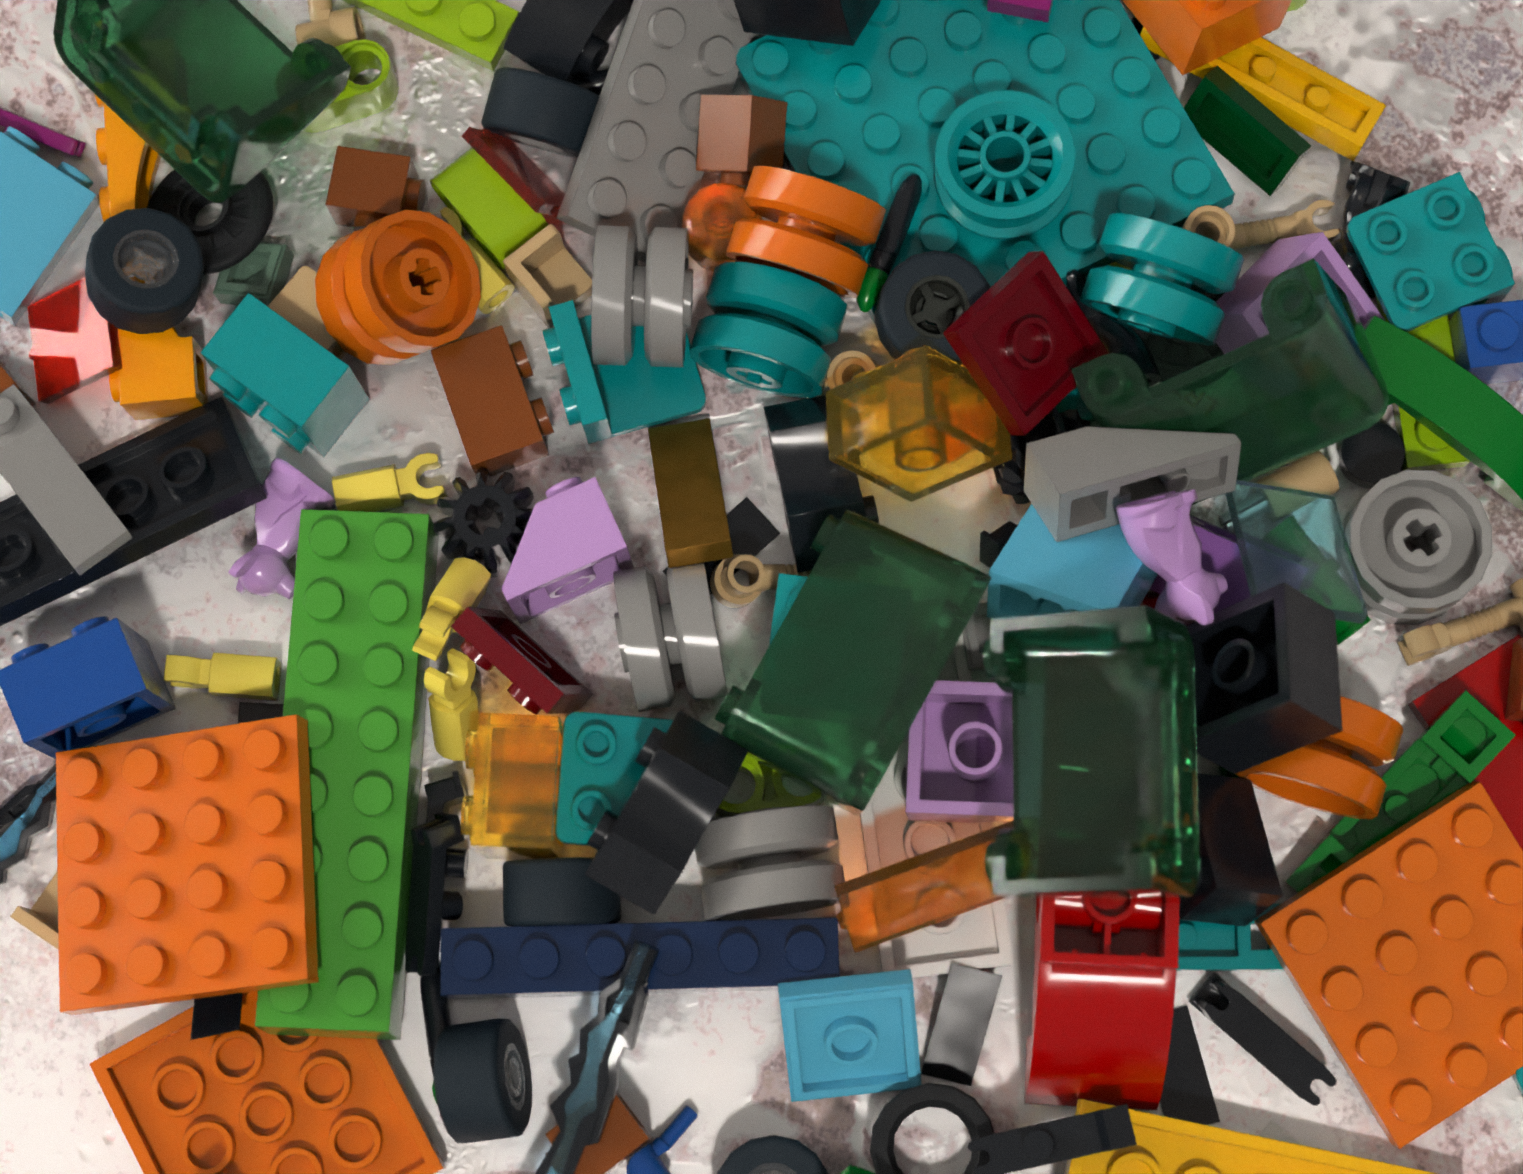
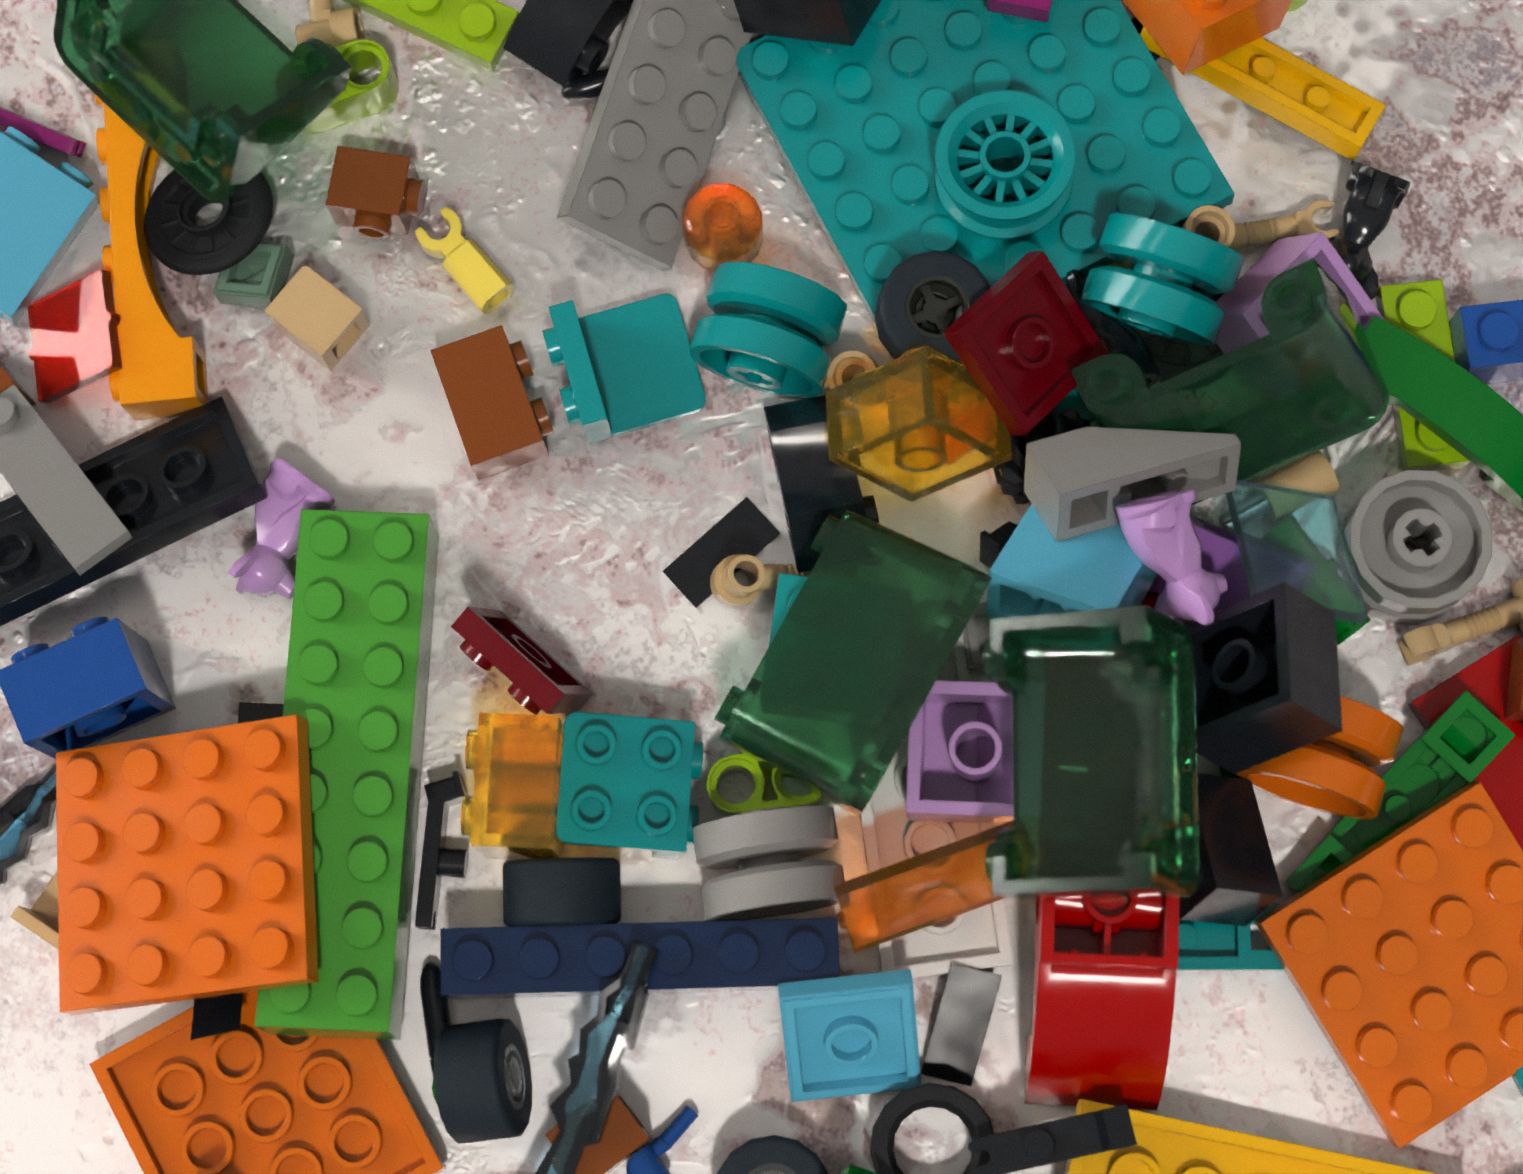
black wheel [85,208,204,334] -> none
light yellow bar [163,653,281,701] -> none
teal brick [200,293,370,458] -> none
orange wheel [315,209,481,366] -> none
light yellow bar [332,453,447,512] -> none
black piece [405,813,465,976] -> none
light yellow bar [412,557,492,661] -> none
light yellow bar [424,648,482,761] -> none
lime beam [430,143,549,270] -> none
black gear [433,468,534,578] -> none
clear red piece [462,127,565,220] -> none
black wheel [481,67,599,158] -> none
lavender slope [502,477,634,624] -> none
tan panel [503,224,592,328] -> none
black brick [584,710,749,915] -> none
light grey wheel [591,225,693,367] -> none
light grey wheel [613,563,728,712] -> none
pearl gold tile [648,418,733,568] -> none
dark orange brick [696,95,787,188] -> none
orange wheel [726,166,886,298] -> none
black piece [856,174,922,312] -> none
black sticker [1160,1006,1220,1125] -> none
dark green tile [1183,66,1312,196] -> none
black piece [1188,972,1337,1106] -> none
black tile [1338,421,1405,488] -> none
teal bracket [1346,172,1515,332] -> none

